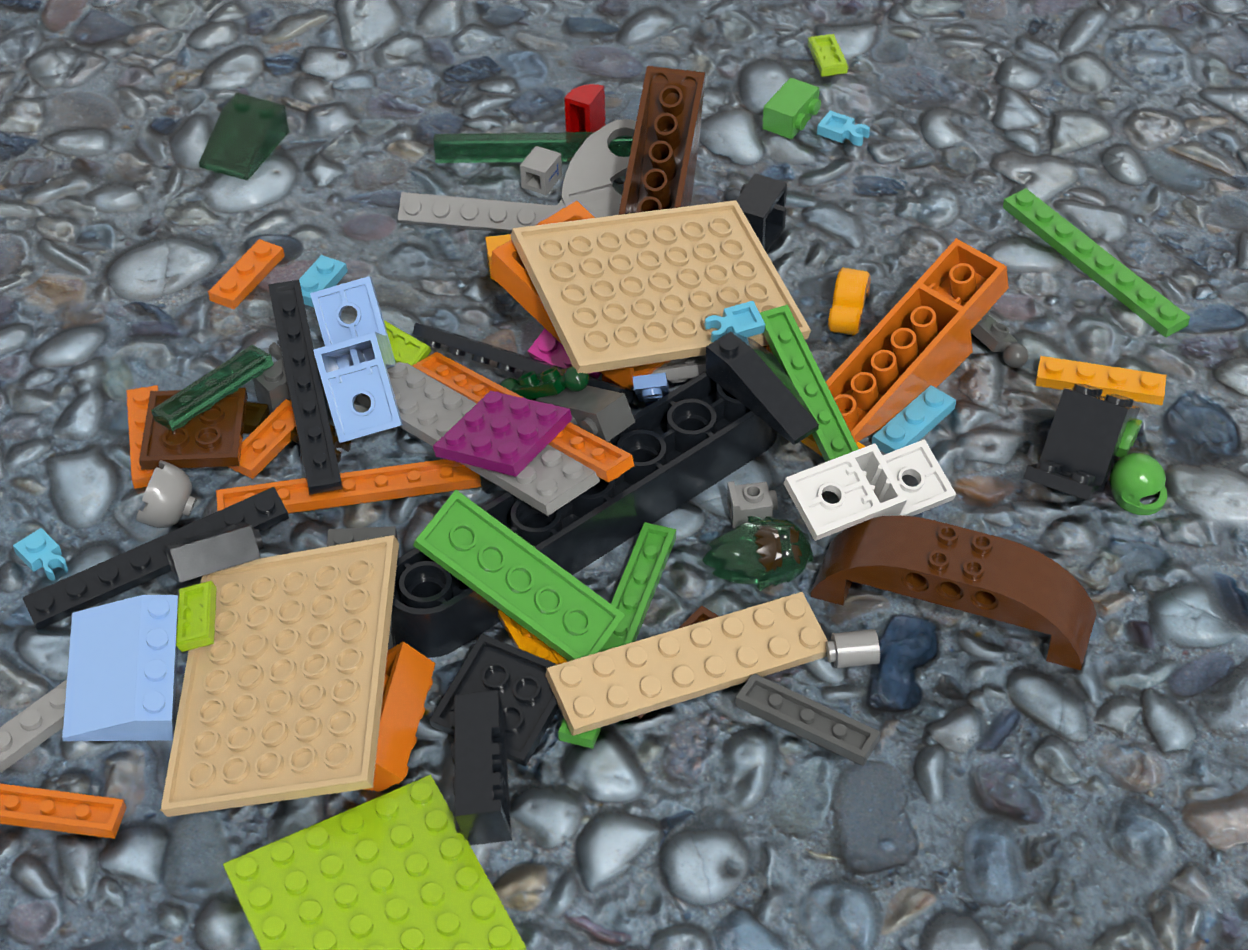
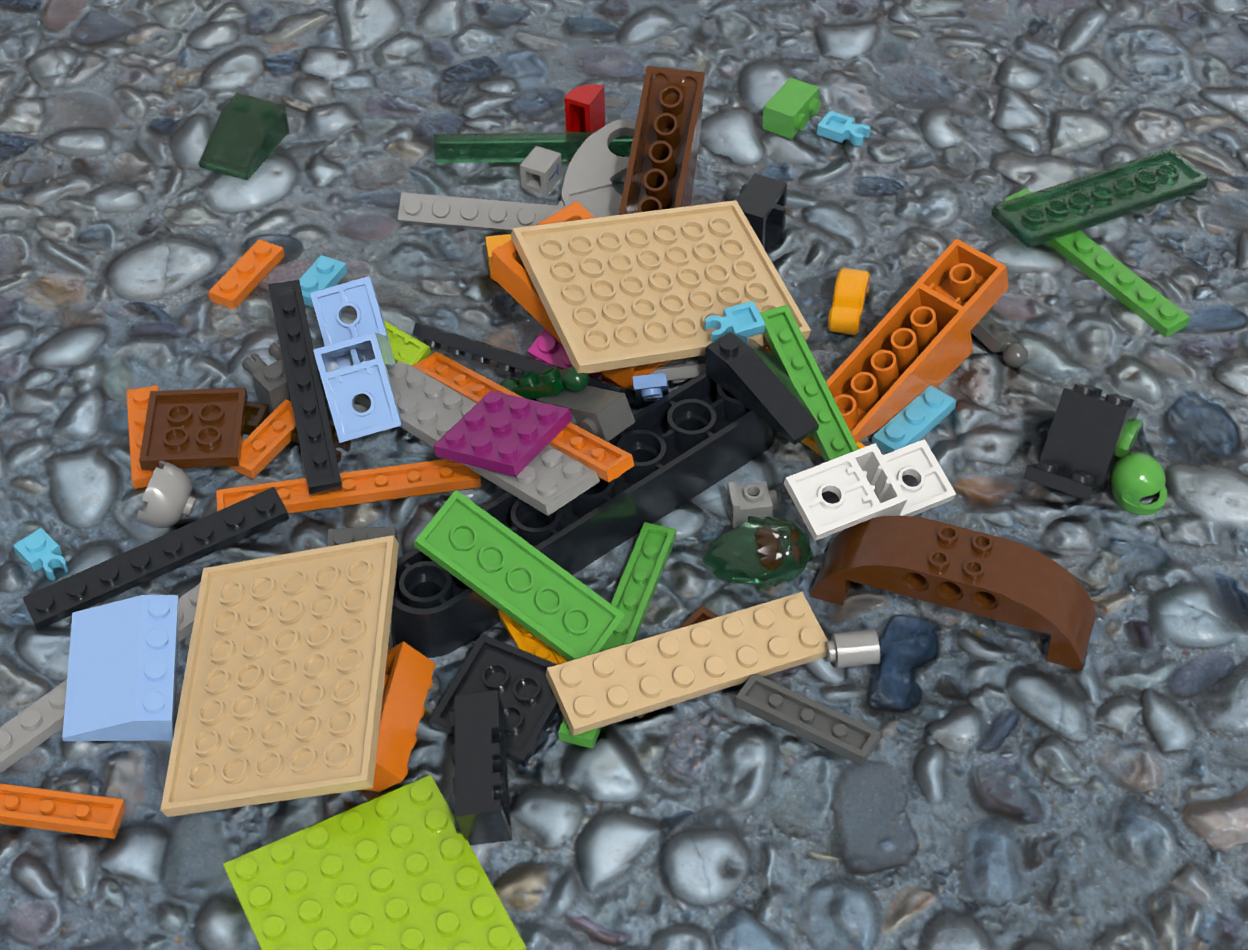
clear green plate [151,345,274,431] -> none
window [164,521,264,583] -> none
lime plate [176,581,217,652] -> none
lime plate [808,34,848,77] -> none
light orange plate [1035,356,1167,405] -> none
none -> clear green plate [991,148,1209,248]

